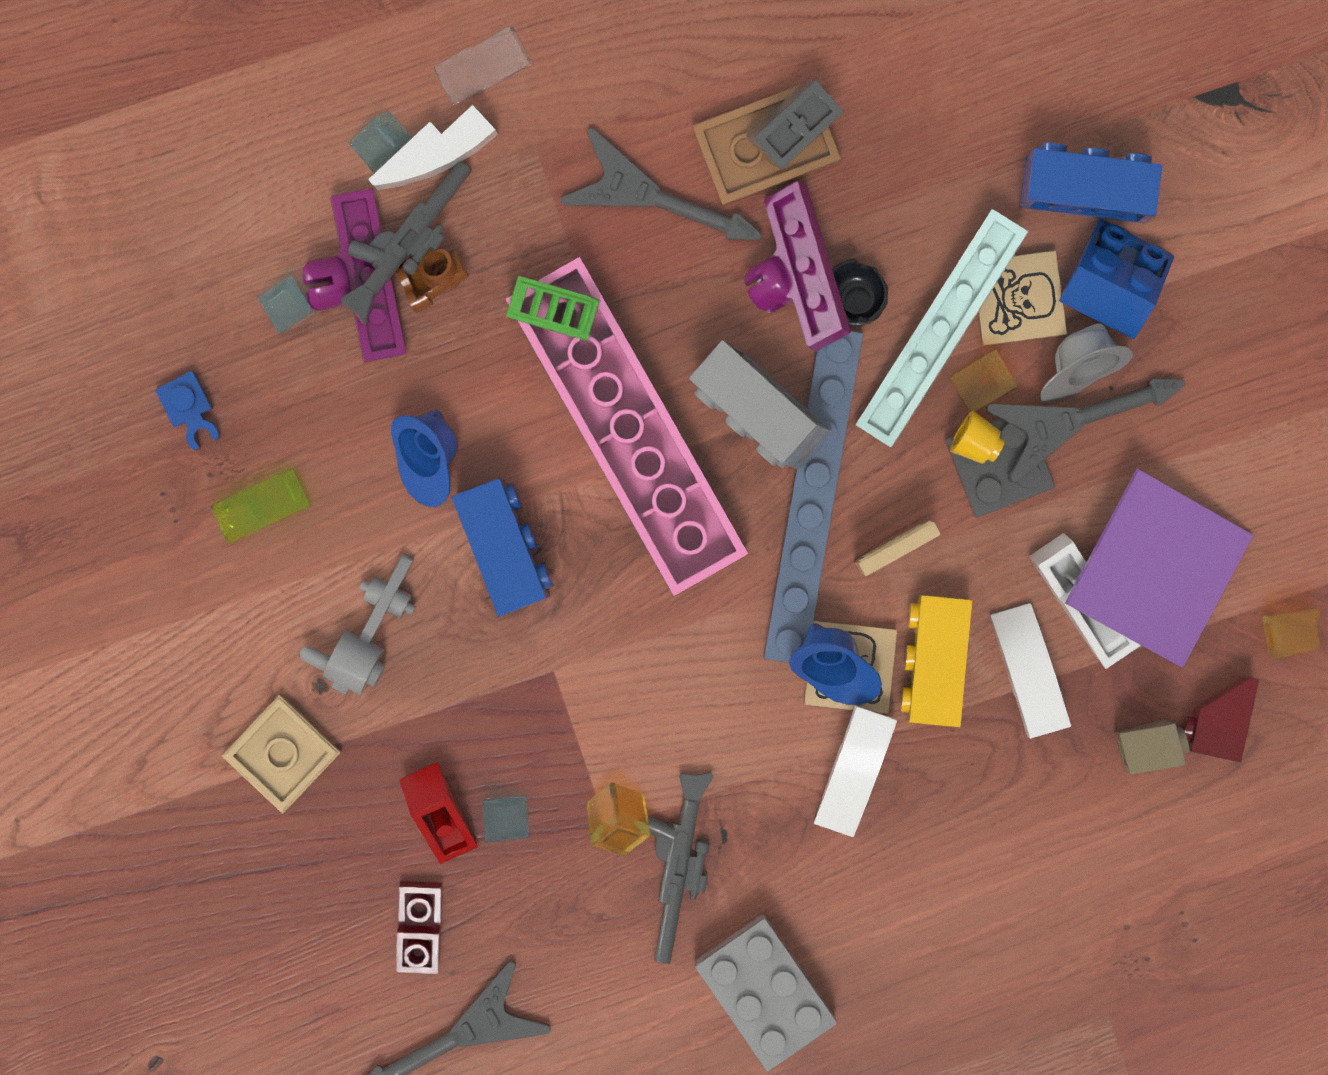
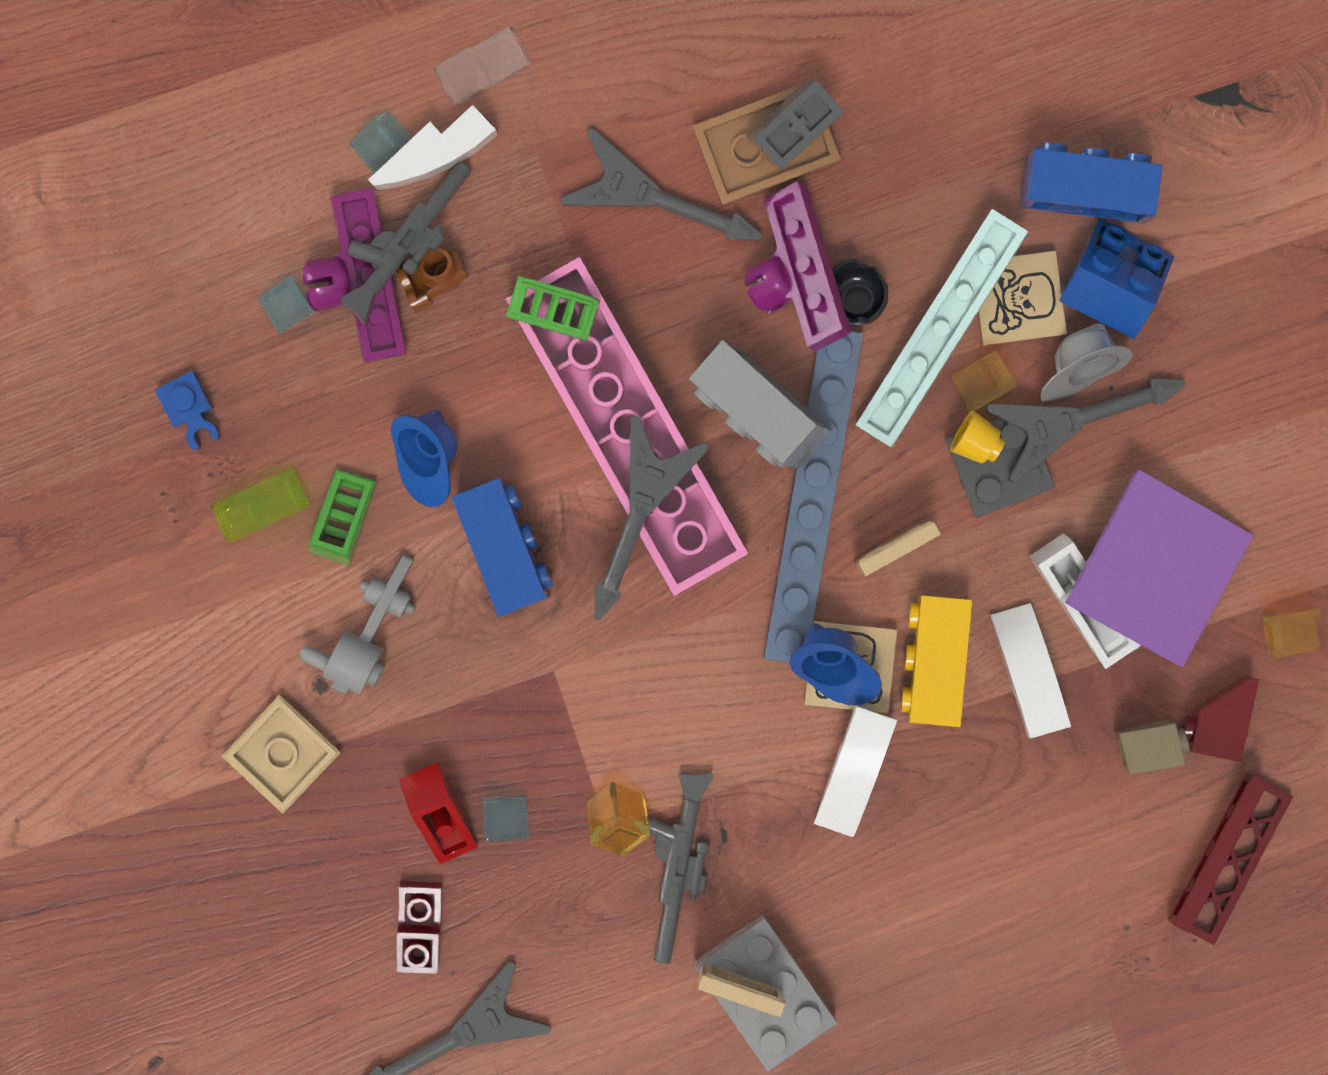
none -> bright green slope [308,469,376,566]
none -> dark grey piece [594,416,708,621]
none -> tan tile [698,963,786,1018]
none -> dark red fence [1168,772,1293,945]

